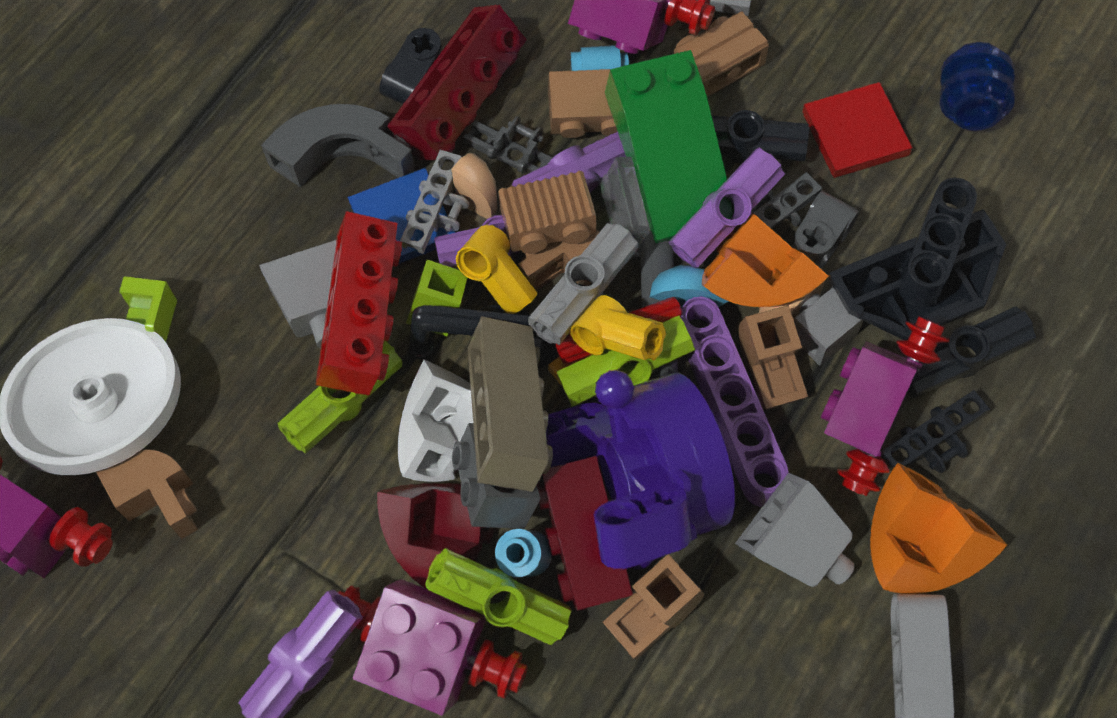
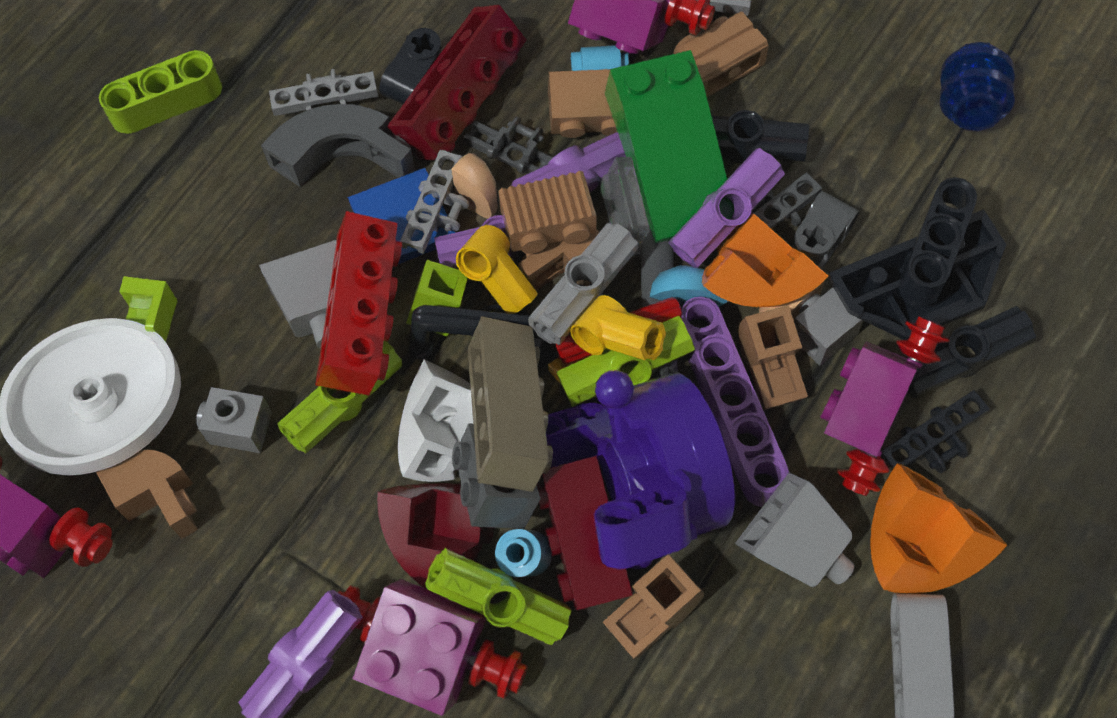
red tile [802,82,912,178] -> none
none -> lime beam [99,50,222,134]
none -> light grey brick [197,387,272,453]
none -> light grey piece [269,69,378,116]

